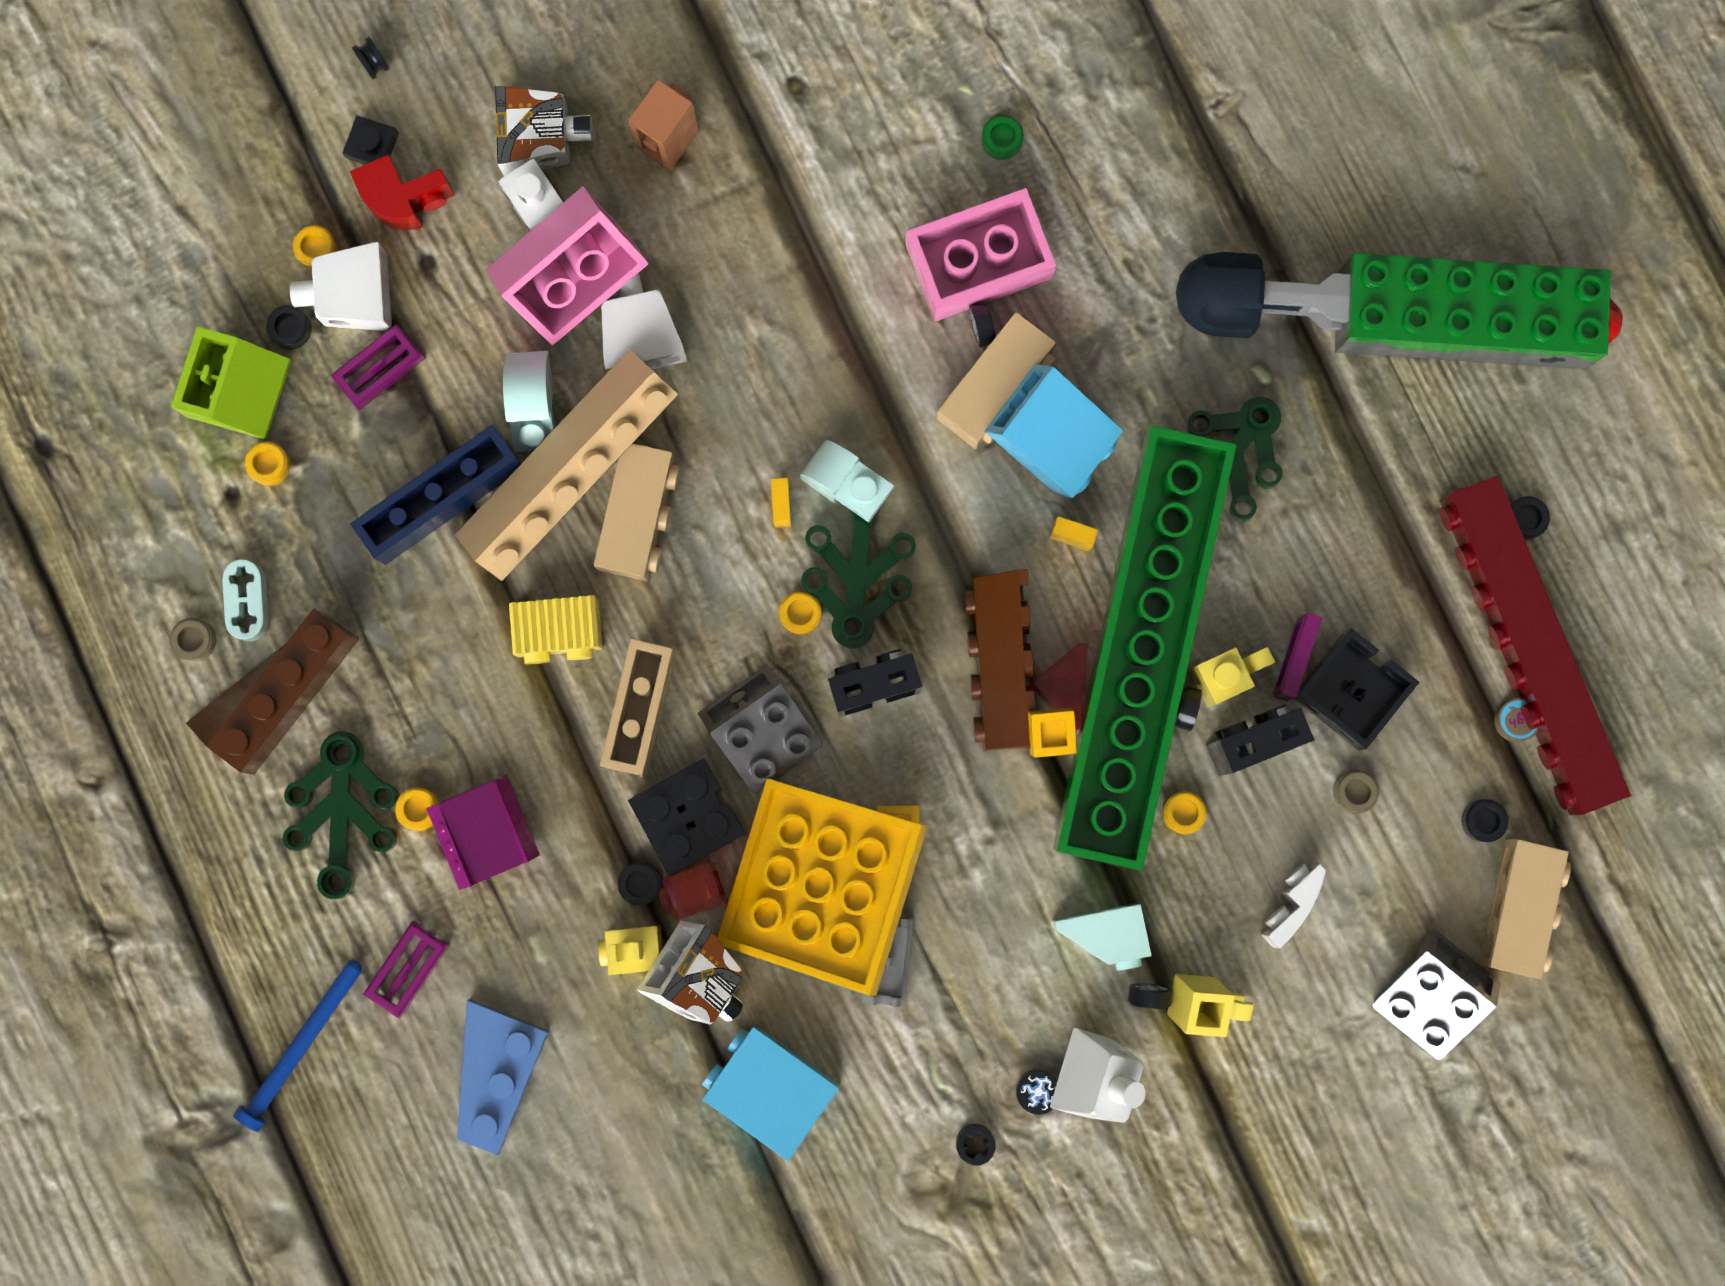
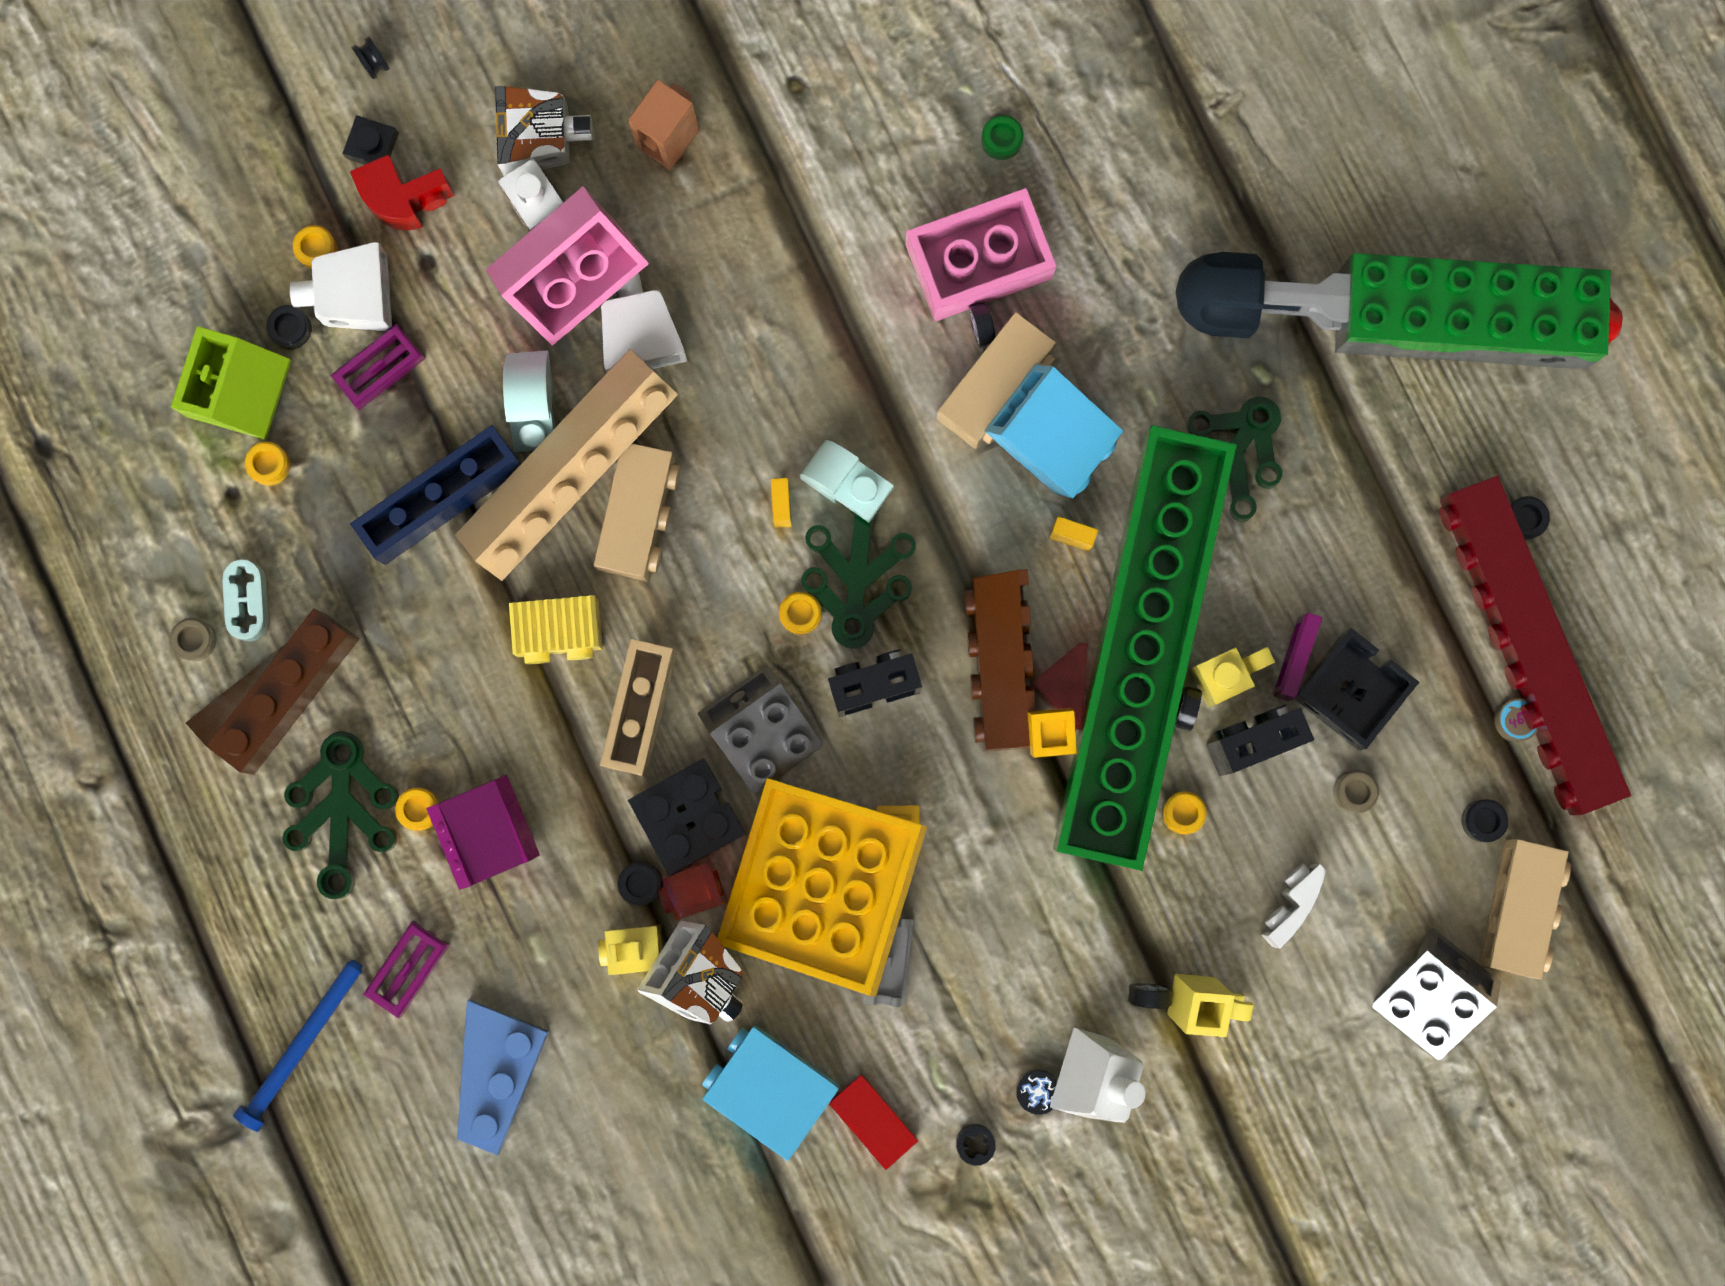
light aqua slope [1052,903,1152,971] -> none
none -> red tile [829,1073,918,1170]

